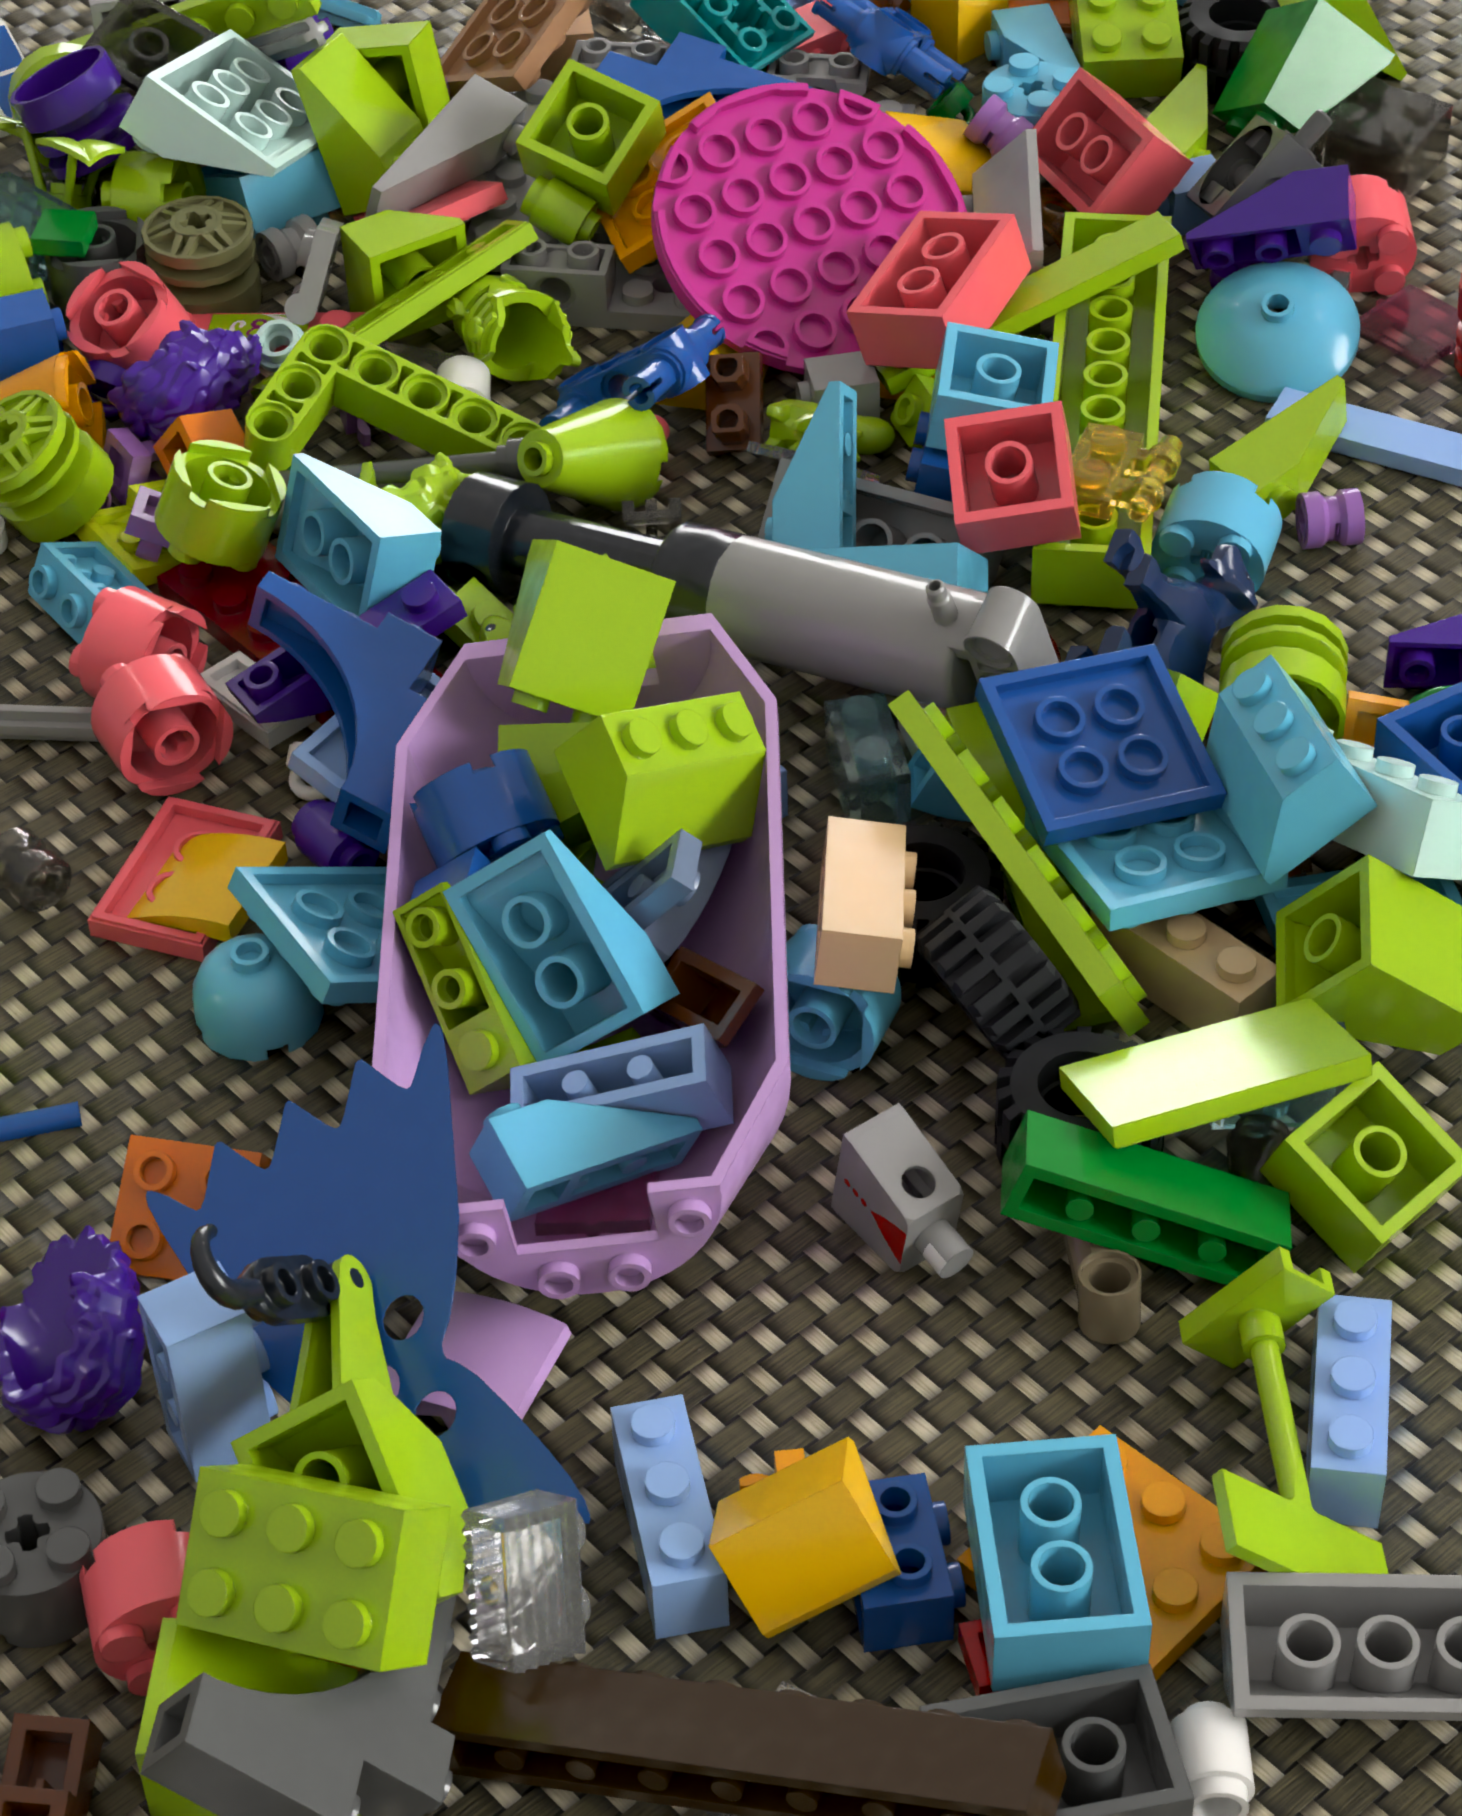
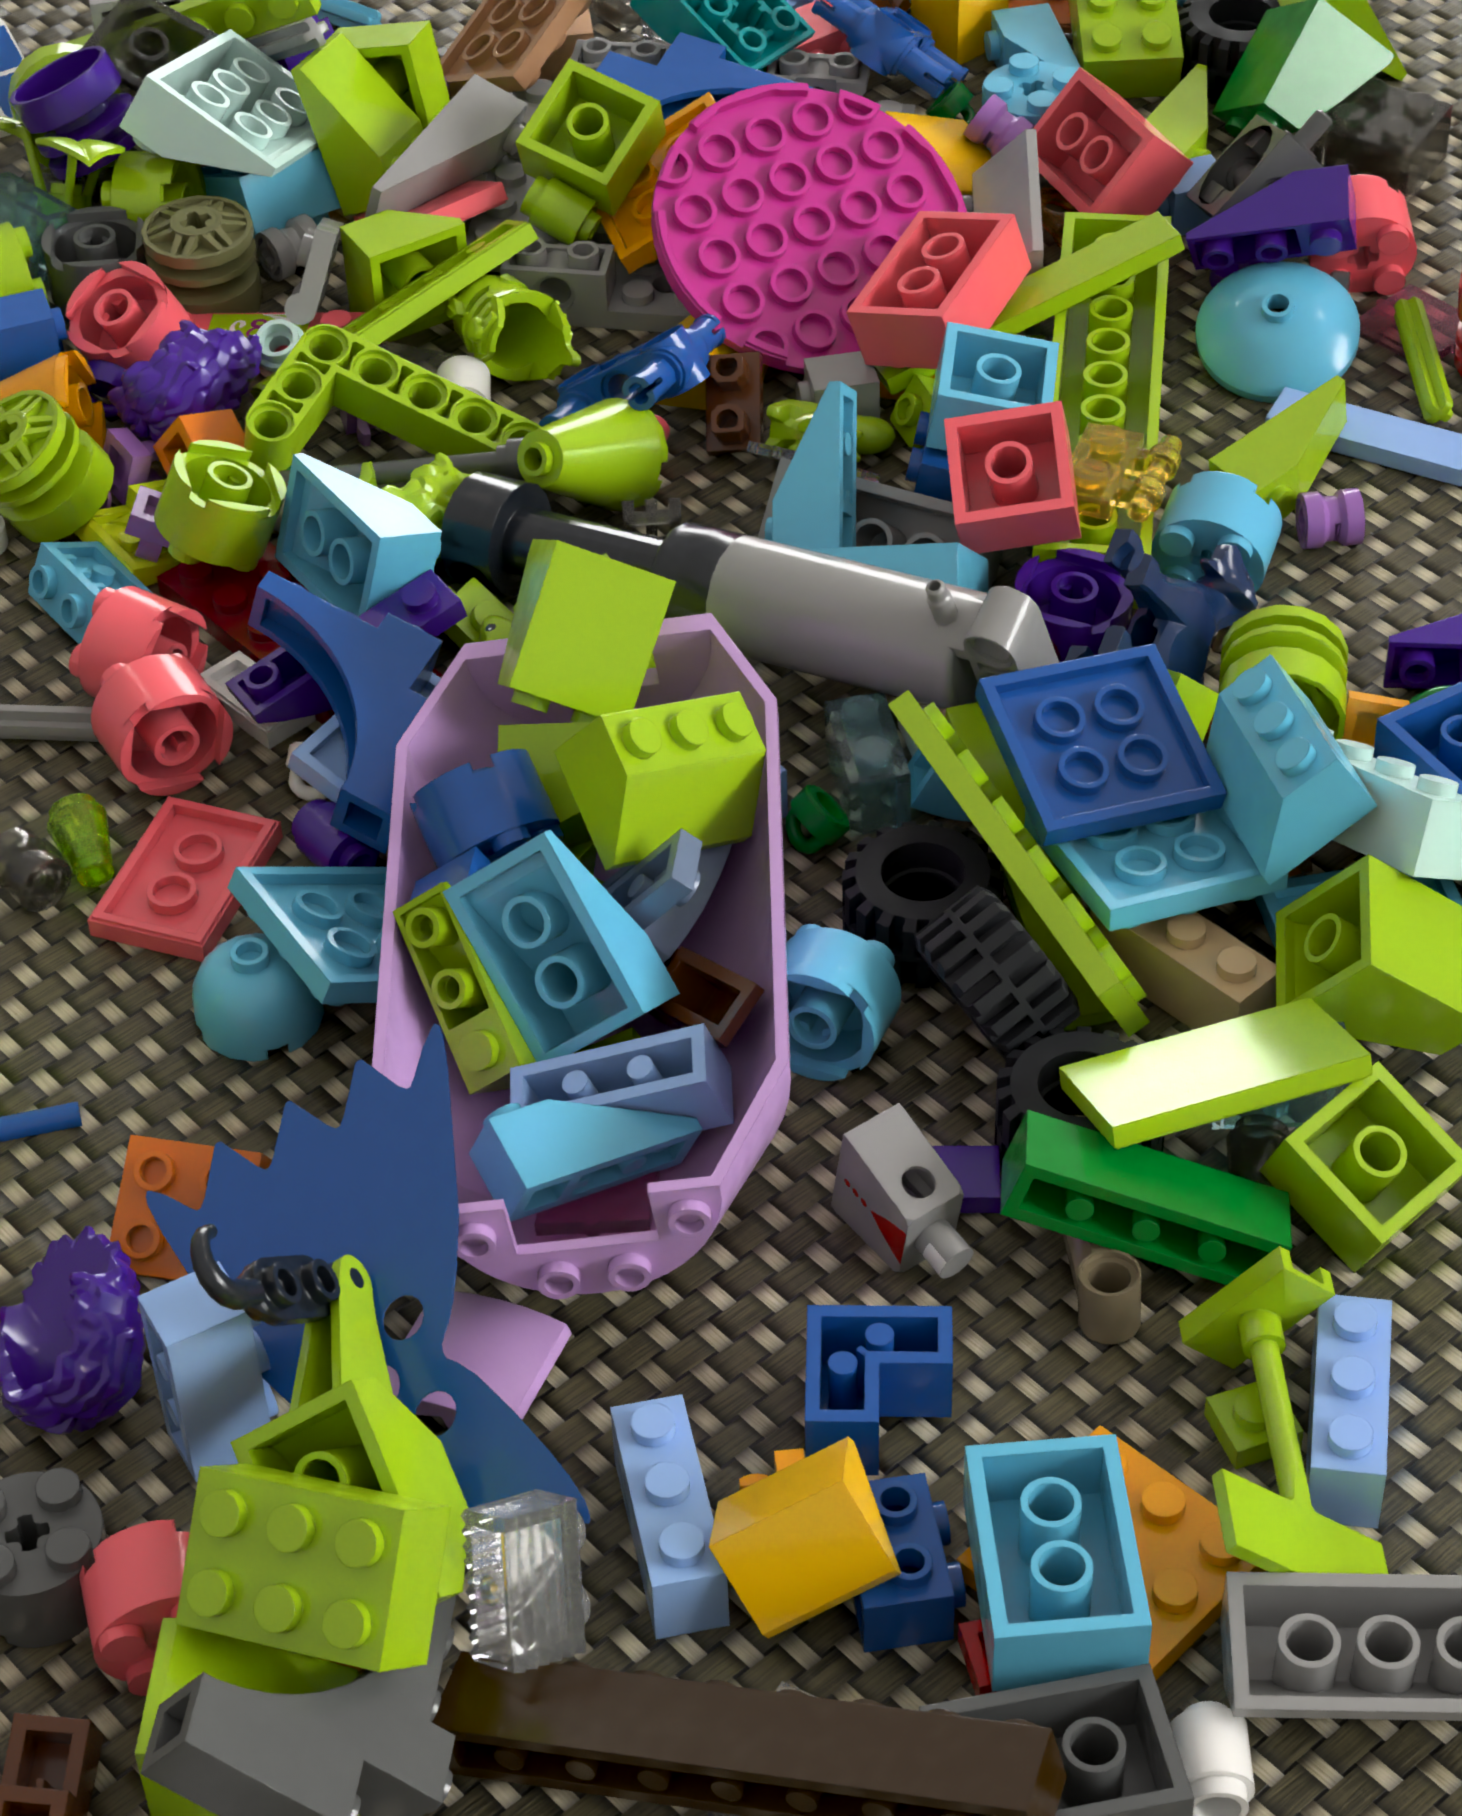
green tile [30,208,98,258] -> none
yellow slope [127,833,288,941] -> none
tan brick [814,816,917,994] -> none
none -> clear neon green cone [47,793,114,887]
none -> green tile [785,785,850,854]
none -> blue brick [805,1305,953,1476]
none -> dark purple tile [932,1146,1001,1213]
none -> dark purple brick [1014,548,1134,662]
none -> lime plate [1204,1382,1304,1470]
none -> lime axle [1394,296,1453,424]

